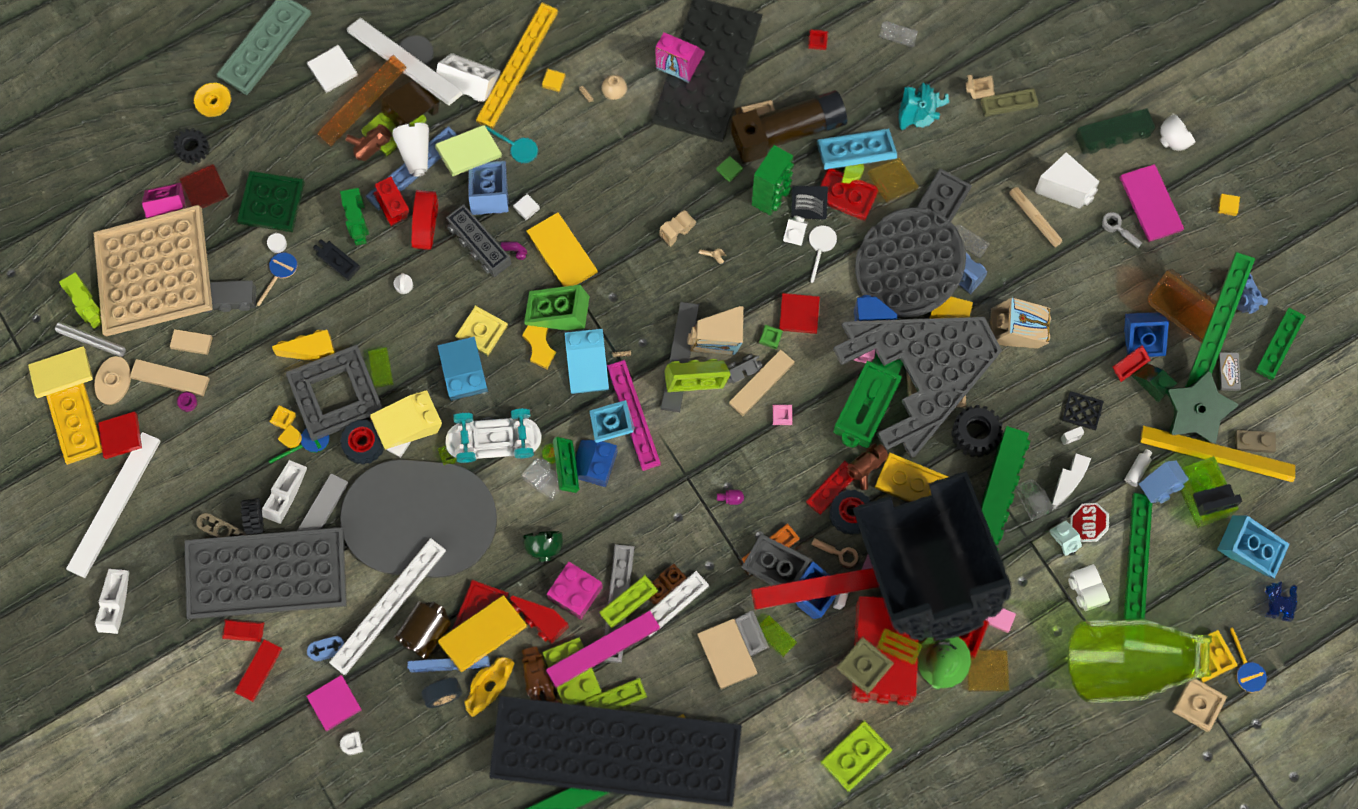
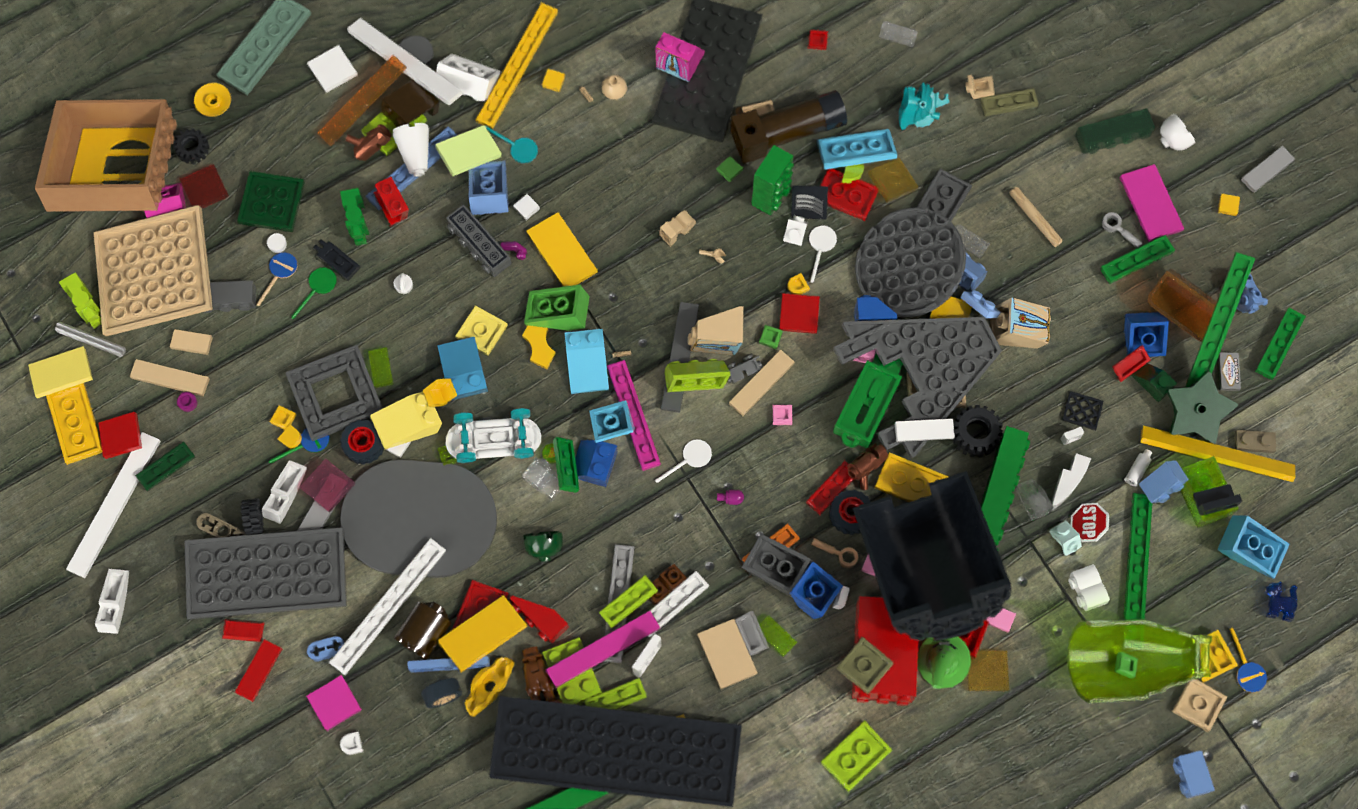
tan piece [94,356,131,405] -> none
yellow slope [272,330,335,361] -> none
red beam [411,190,439,250] -> none
dark pink brick [547,562,603,620] -> none
red tile [751,568,879,610] -> none
clear neon green tile [877,629,922,664] -> none
white slope [1035,152,1099,209] -> none
none -> medium nougat door [35,99,177,211]
none -> dark green tile [135,441,196,492]
none -> green piece [291,268,337,319]
none -> clear pink tile [300,458,355,513]
none -> yellow panel [423,378,457,407]
none -> white tile [632,634,661,678]
none -> white piece [655,440,712,483]
none -> yellow tile [788,273,810,295]
none -> white tile [895,419,955,442]
none -> light blue plate [960,290,1000,318]
none -> green plate [1100,235,1175,285]
none -> bright green tile [1114,652,1138,678]
none -> medium blue brick [1173,750,1215,799]
none -> light grey tile [1241,146,1295,193]

